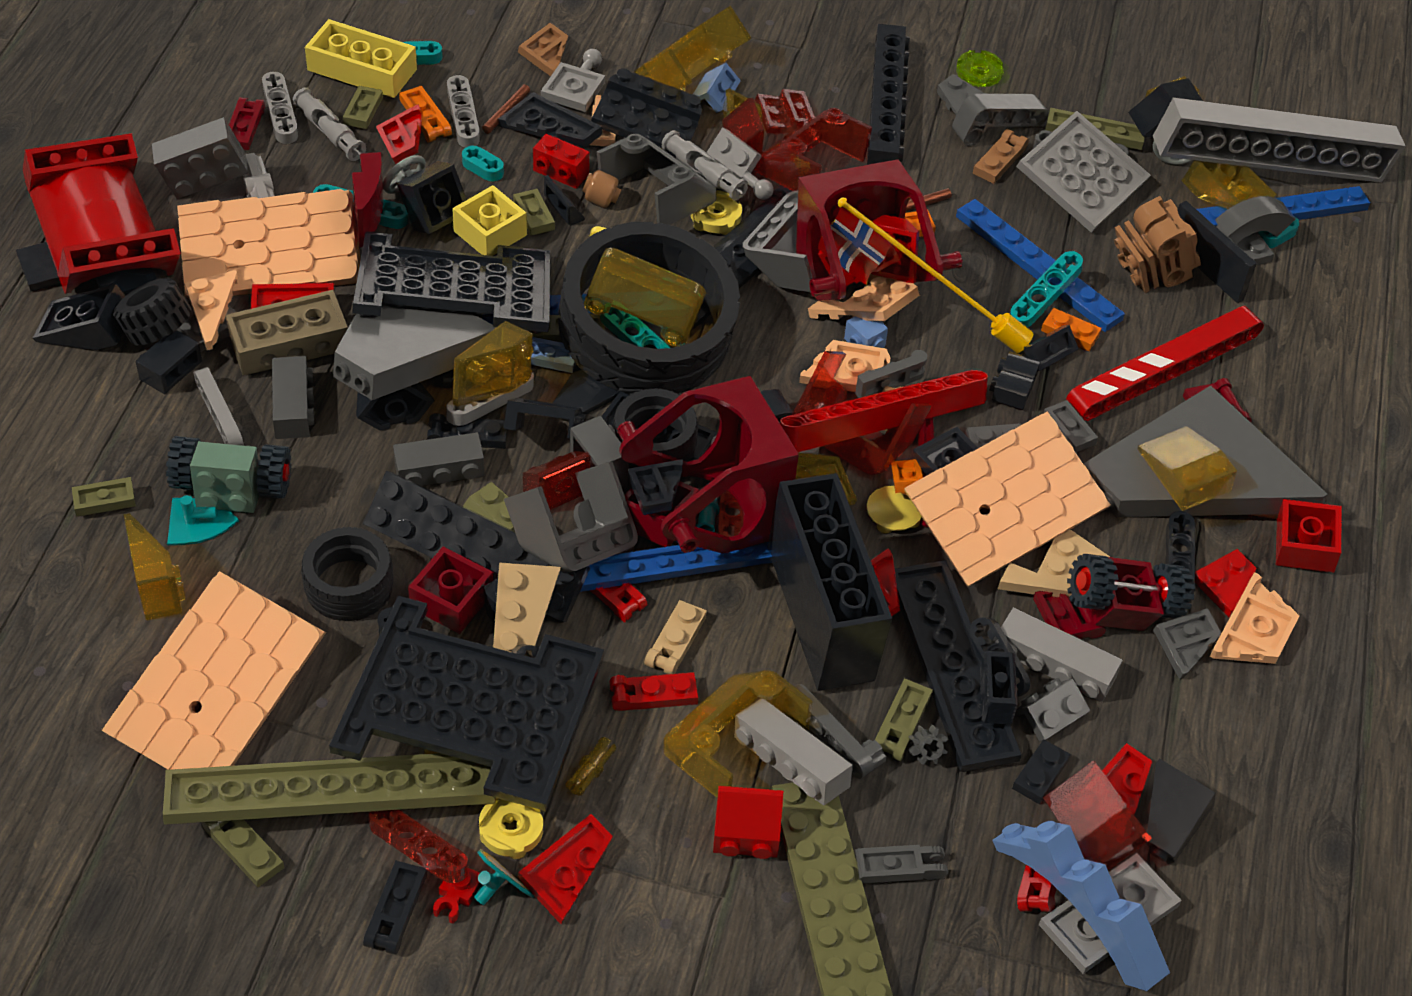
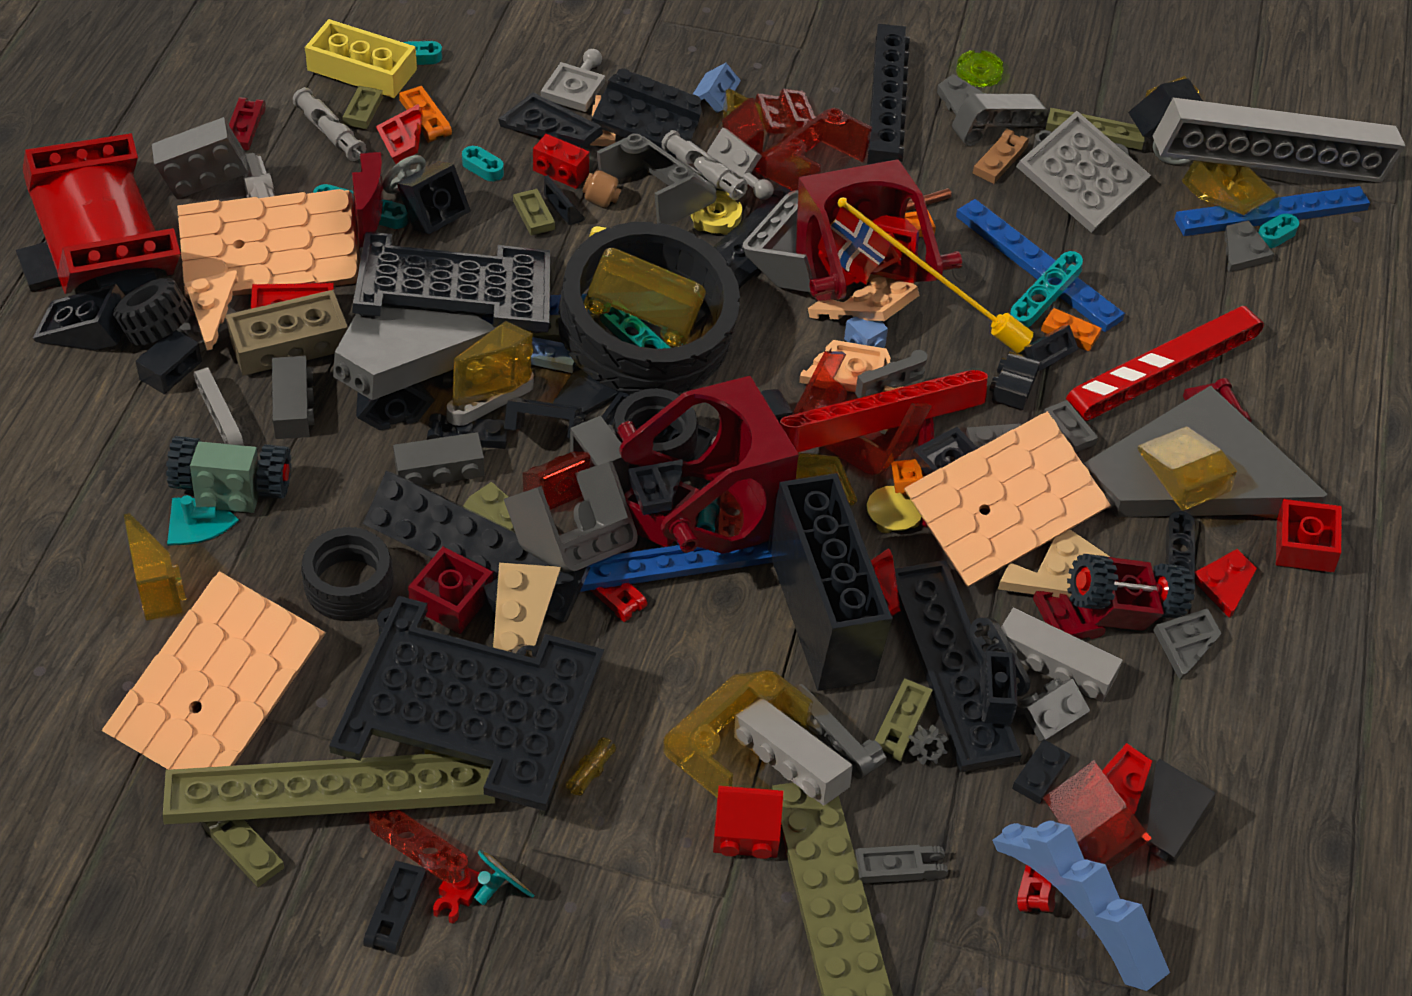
olive plate [72,477,136,517] -> none
light grey beam [262,72,298,144] -> none
light grey beam [447,75,480,148] -> none
light yellow brick [452,185,527,256] -> none
light yellow plate [479,798,543,859] -> none
copper bar [482,84,530,134] -> none
red wing [517,814,613,924] -> none
medium nougat wing [518,23,568,76] -> none
red plate [609,672,698,711] -> none
clear yellow windscreen [634,5,752,91] -> none
tan plate [644,600,707,674] -> none
light grey plate [1039,853,1182,974] -> none
medium nougat piece [1114,196,1201,293] -> none
black tile [1178,201,1257,303] -> none
light nougat wing [1210,572,1299,664] -> none
dark grey arch [1215,196,1296,244] -> none

